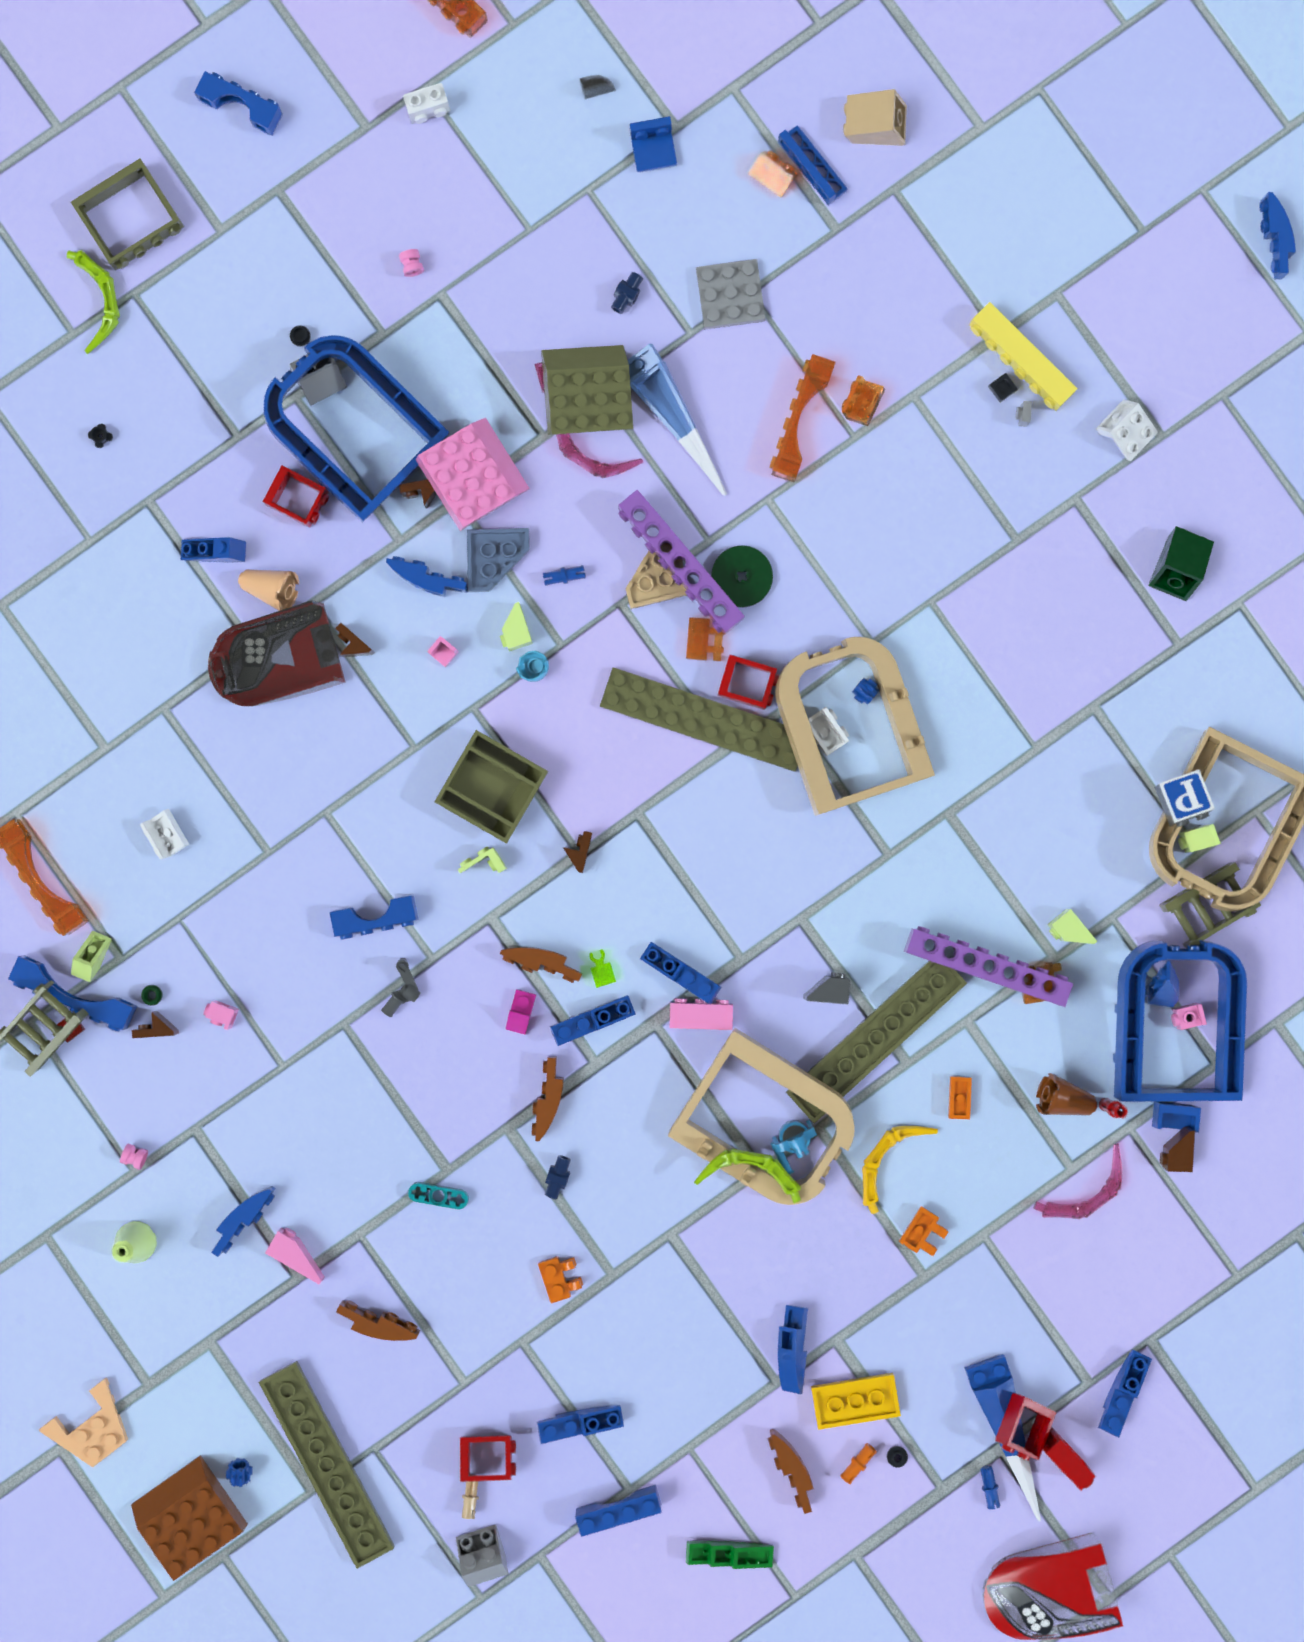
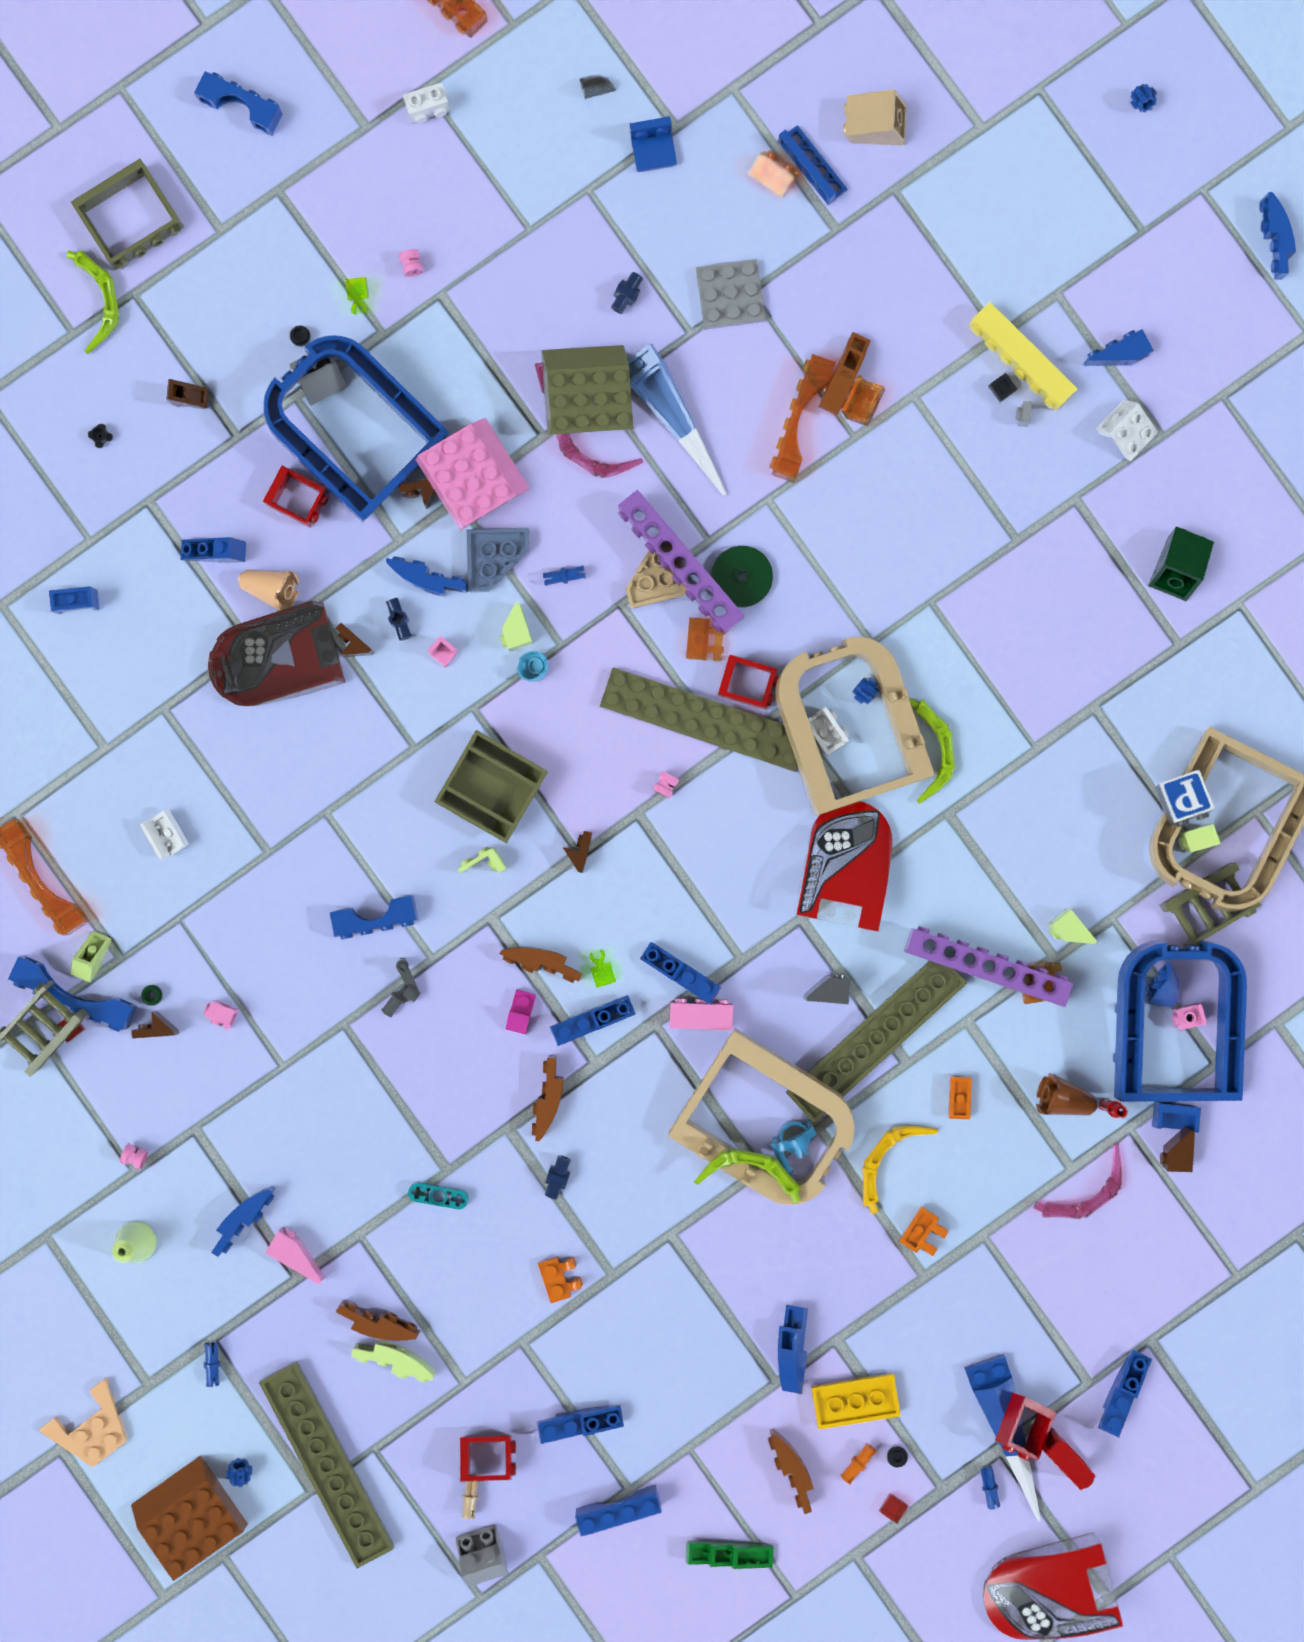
none -> blue panel [49,586,99,614]
none -> reddish brown slope [166,379,209,409]
none -> blue pin [203,1342,221,1387]
none -> clear neon green plate [345,277,369,315]
none -> yellowish green slope [351,1339,435,1382]
none -> dark blue axle [386,598,412,641]
none -> bright pink wheel [652,771,679,798]
none -> windscreen [794,801,893,932]
none -> dark orange slope [818,332,871,416]
none -> clear red tile [879,1493,908,1524]
none -> lime animal [909,698,956,804]
none -> blue slope [1083,329,1154,366]
none -> blue gear [1130,84,1157,112]

